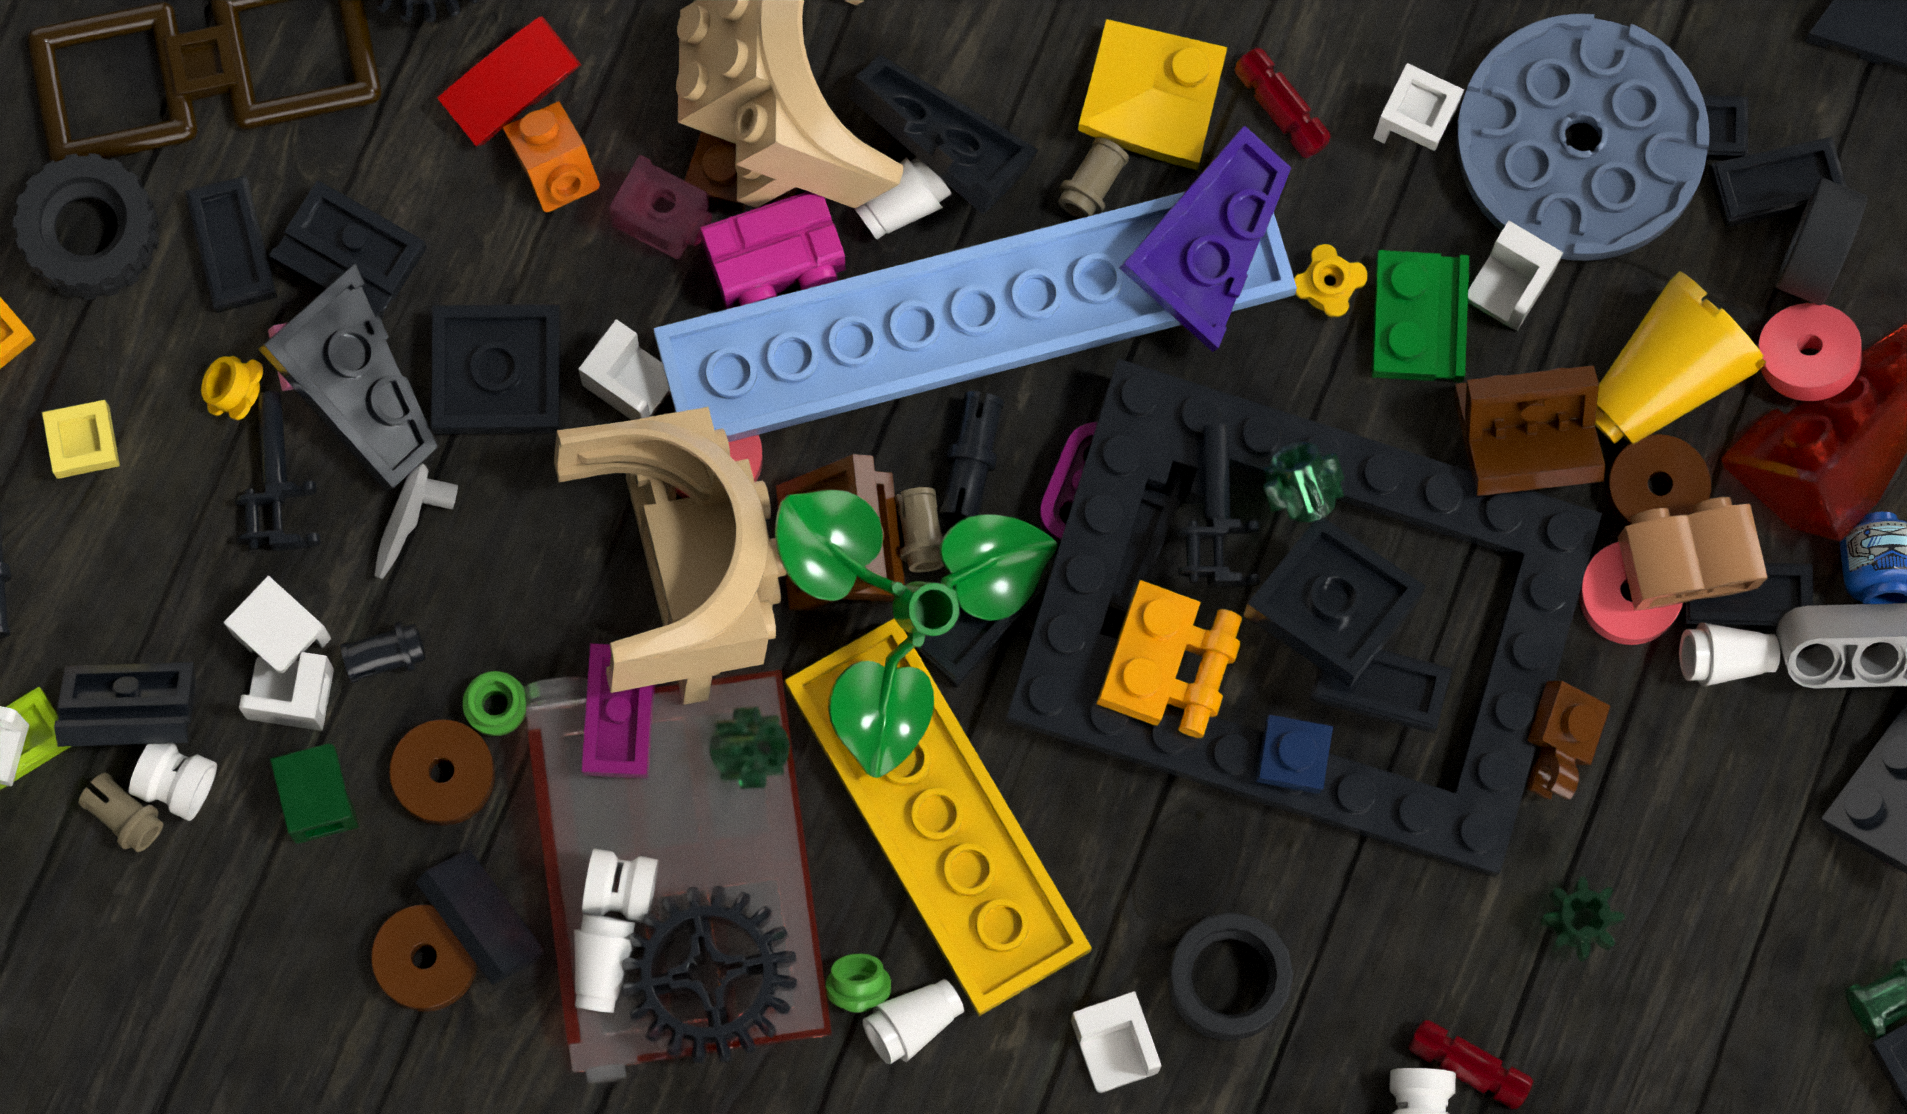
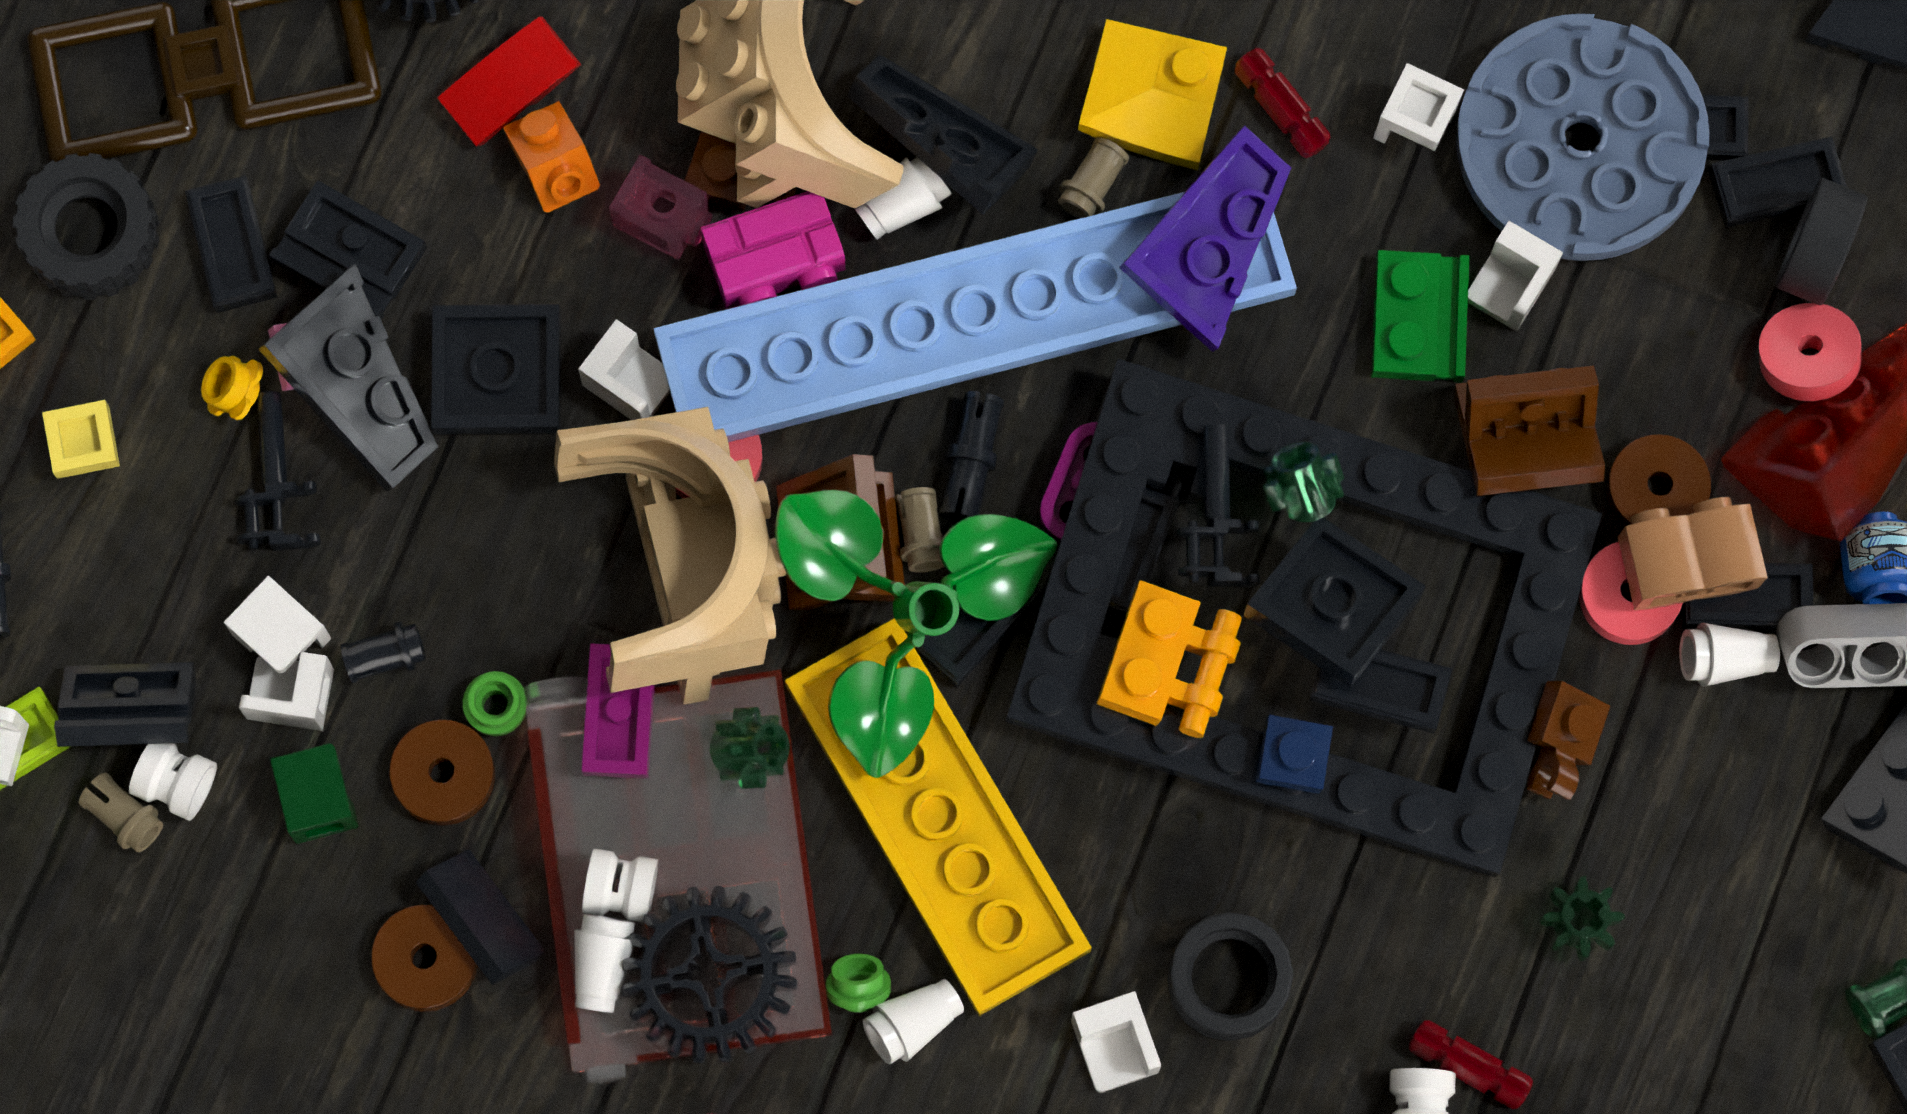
light grey bar [375,463,458,579] -> none
yellow plate [1294,244,1367,317] -> none
yellow cone [1595,271,1767,444] -> none

